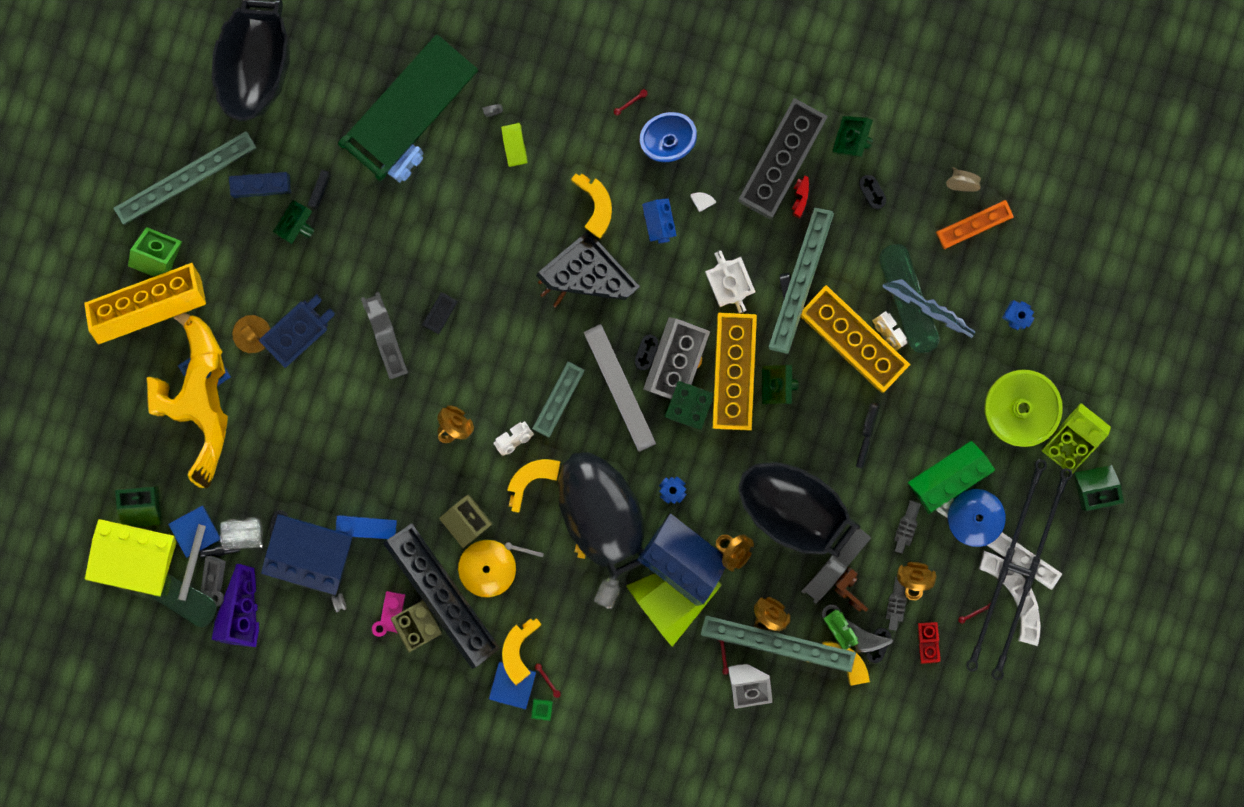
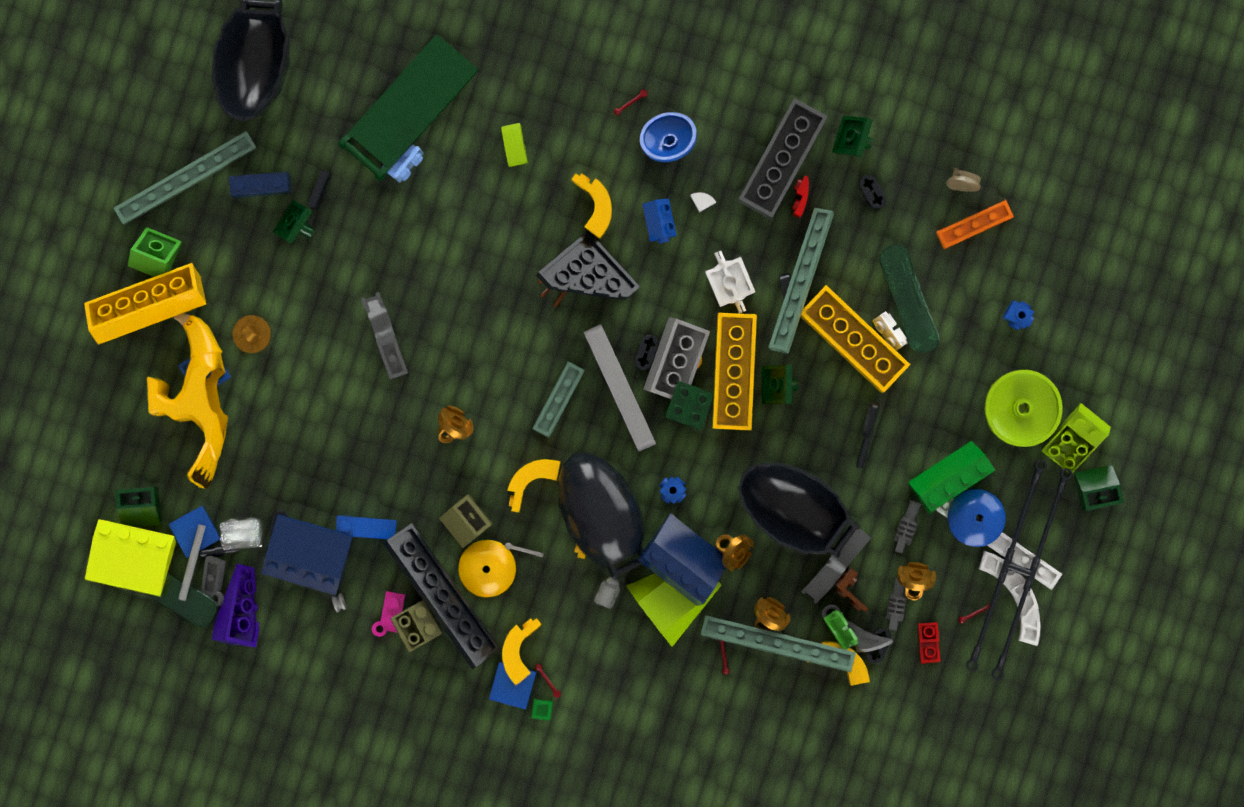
dark blue tile [259,294,335,368] -> none
black tile [422,292,458,335] -> none
dark grey tile [482,104,503,117] -> none
white hinge [494,421,534,456] -> none
light grey slope [728,664,773,709] -> none
sand blue sword [883,279,975,338] -> none

